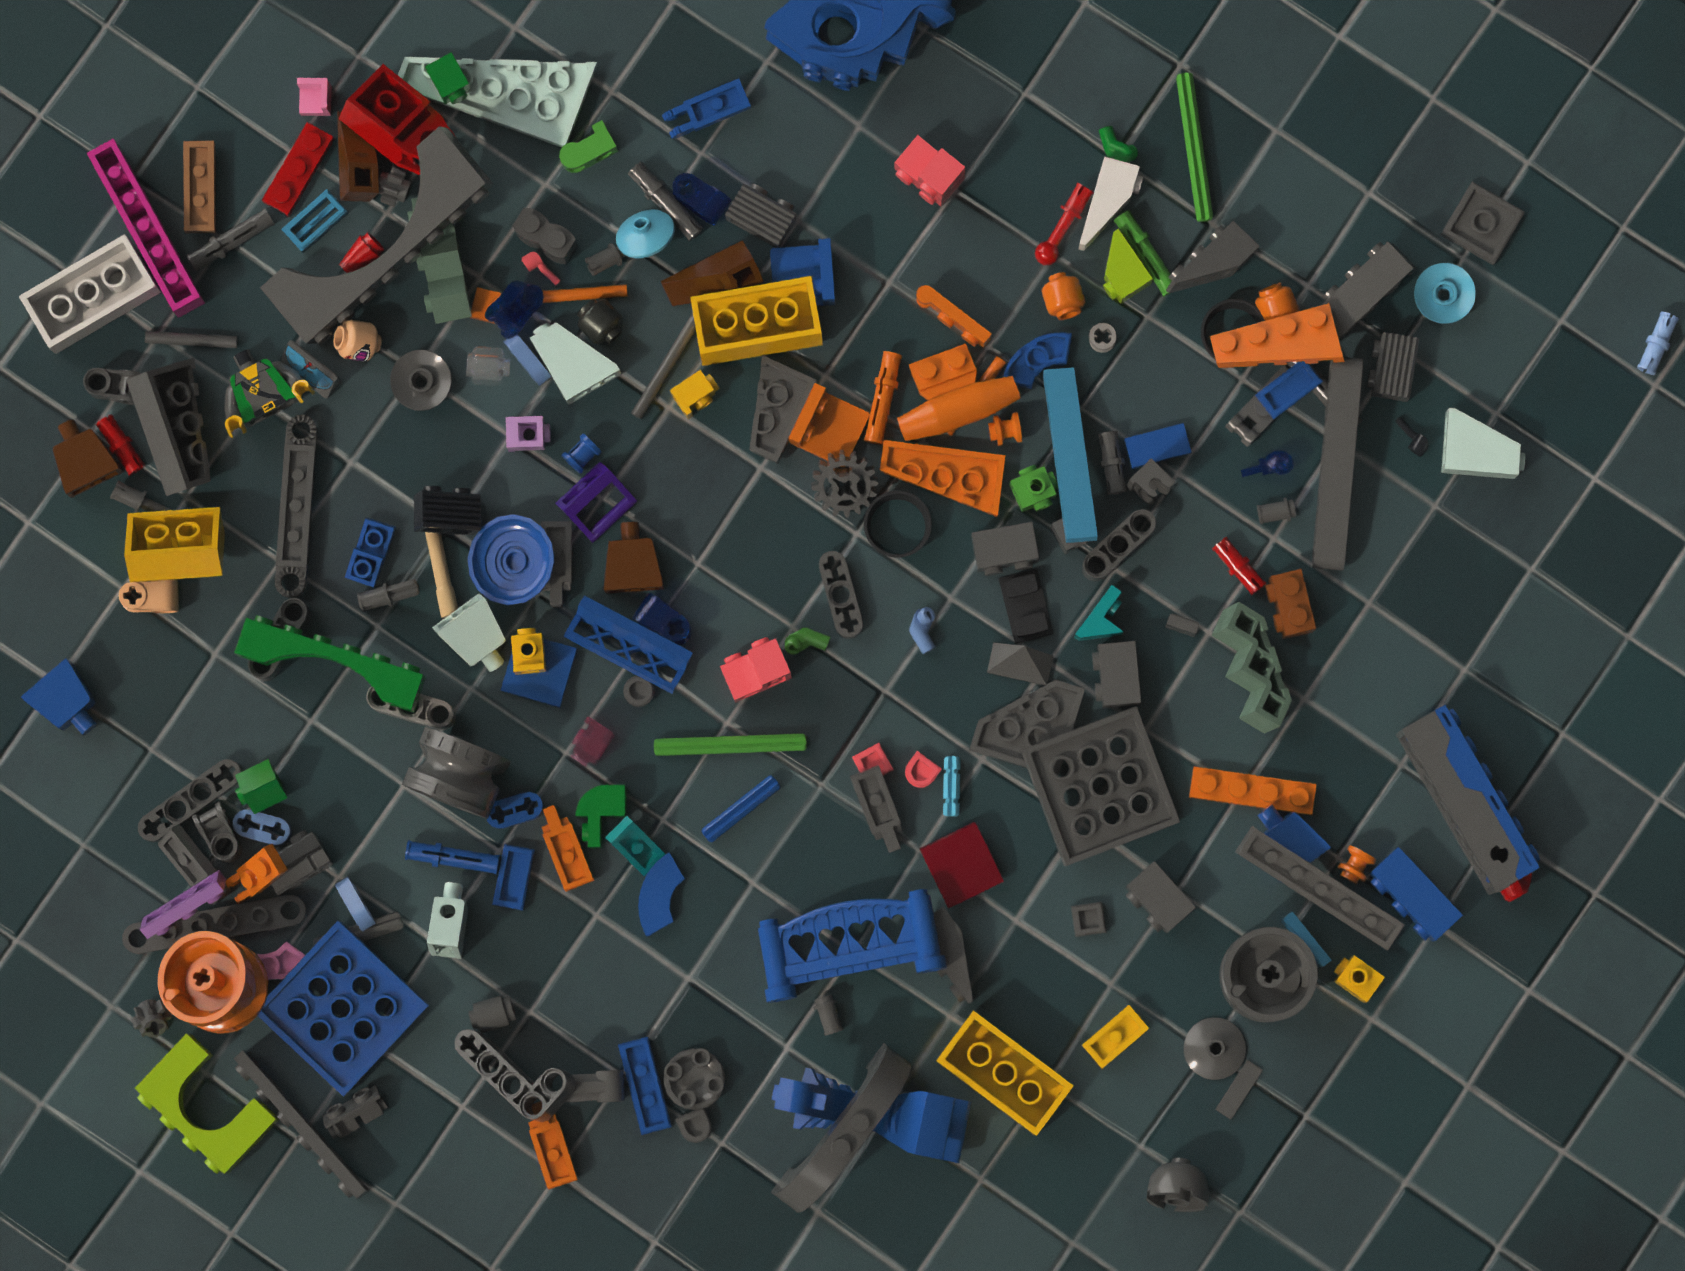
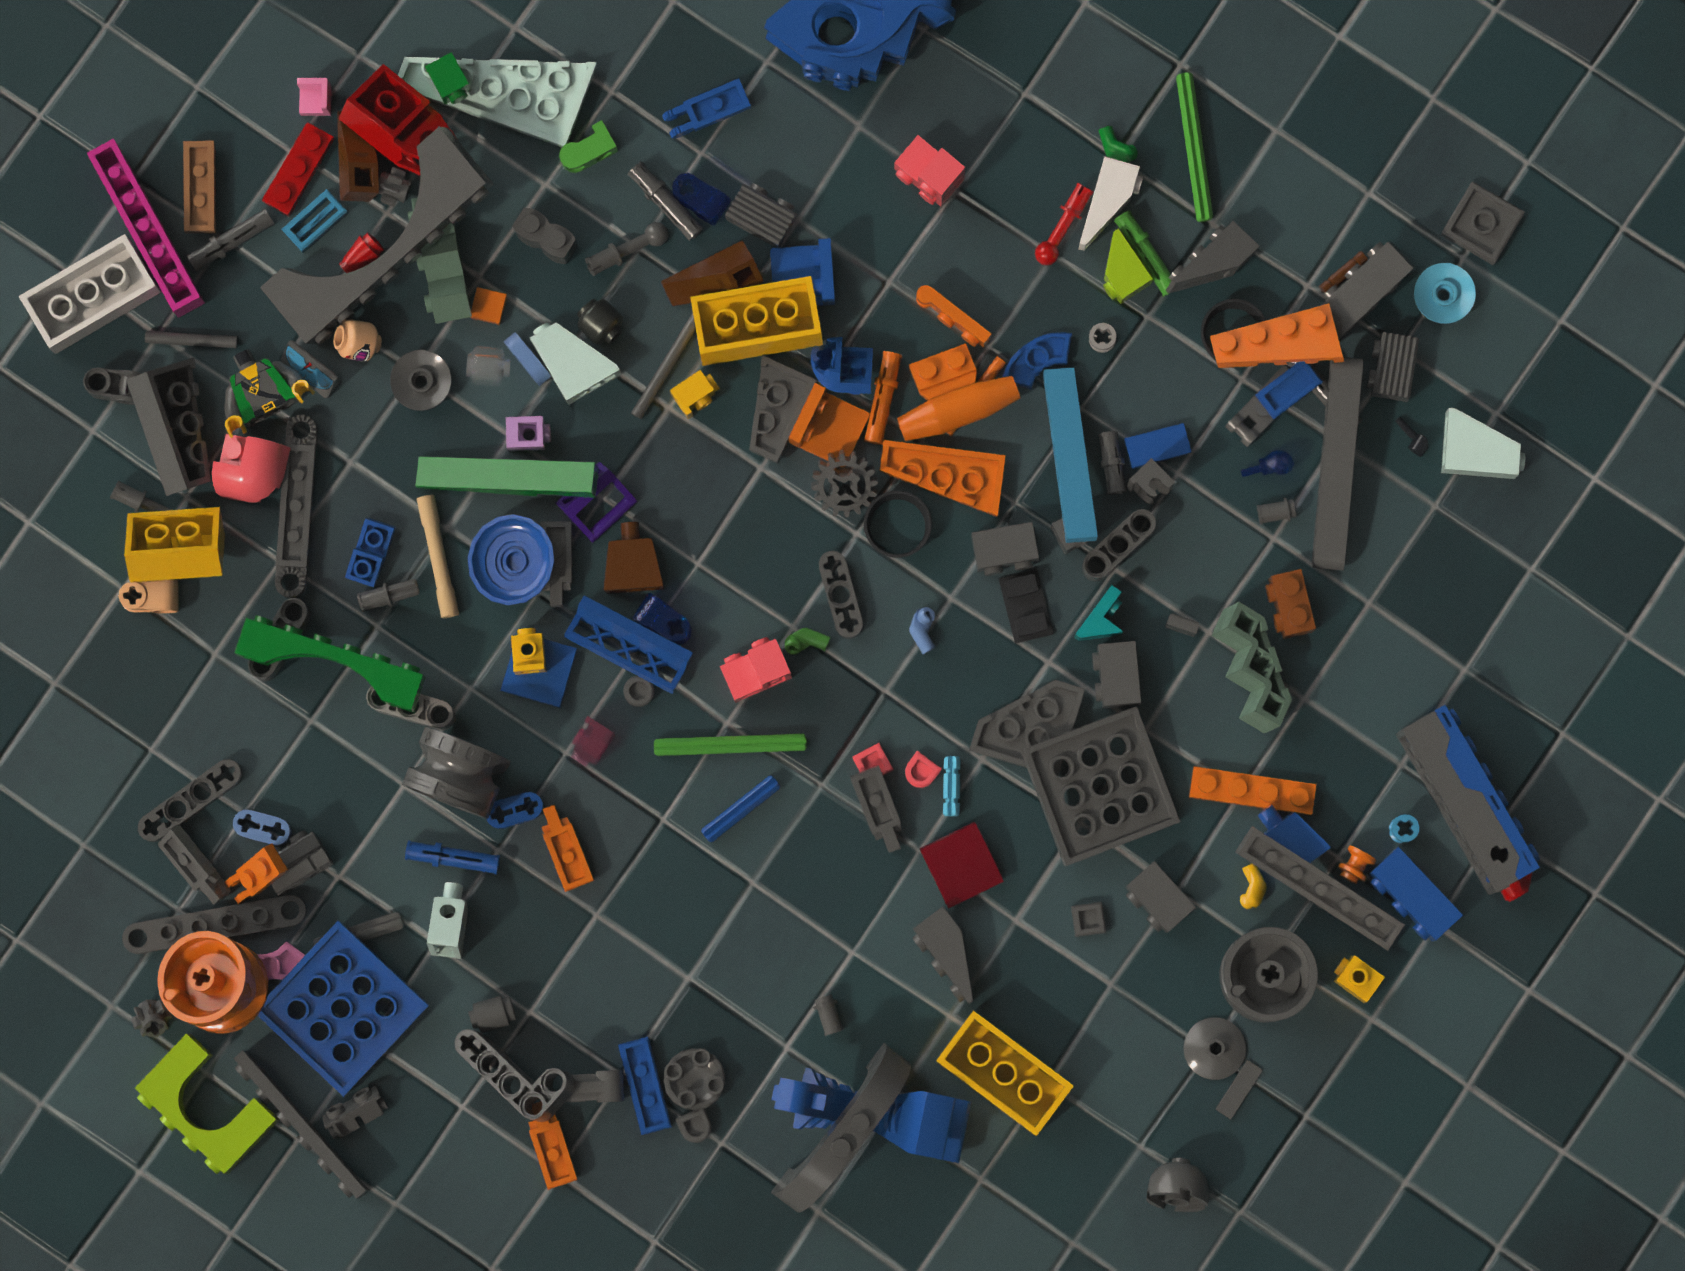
blue torso [21,658,97,736] -> none
reddish brown torso [52,419,124,498] -> none
red pin [95,414,146,476] -> none
medium lavender plate [140,870,226,939] -> none
dark grey piece [192,801,242,863] -> none
green brick [235,759,287,814] -> none
medium blue beam [335,876,376,932] -> none
black brick [414,486,482,536] -> none
light aqua torso [432,593,506,672] -> none
clear blue piece [485,280,544,339] -> none
blue tile [492,844,535,911] -> none
coral hand [522,252,561,286] -> none
orange bar [535,284,628,304] -> none
blue bush [561,434,602,474] -> none
green brick [575,785,627,849] -> none
teal slope [605,816,665,876] -> none
medium azure dish [616,209,675,258] -> none
blue tile [638,852,685,937] -> none
blue piece [758,889,947,1003] -> none
dark grey slope [987,642,1053,686] -> none
orange wheel [988,412,1022,446] -> none
bright green brick [1009,465,1058,512] -> none
orange head [1042,272,1085,320] -> none
yellow plate [1082,1005,1149,1069] -> none
red pin [1212,536,1266,596] -> none
orange head [1255,283,1300,321] -> none
dark azure tile [1281,911,1331,968] -> none
light blue pin [1637,311,1679,375] -> none
none -> coral brick [212,434,290,503]
none -> green slope [415,456,599,498]
none -> blue slope [811,337,873,395]
none -> yellow arm [1240,864,1267,909]
none -> reddish brown wheel [1318,251,1368,294]
none -> dark azure bush [1389,814,1420,843]

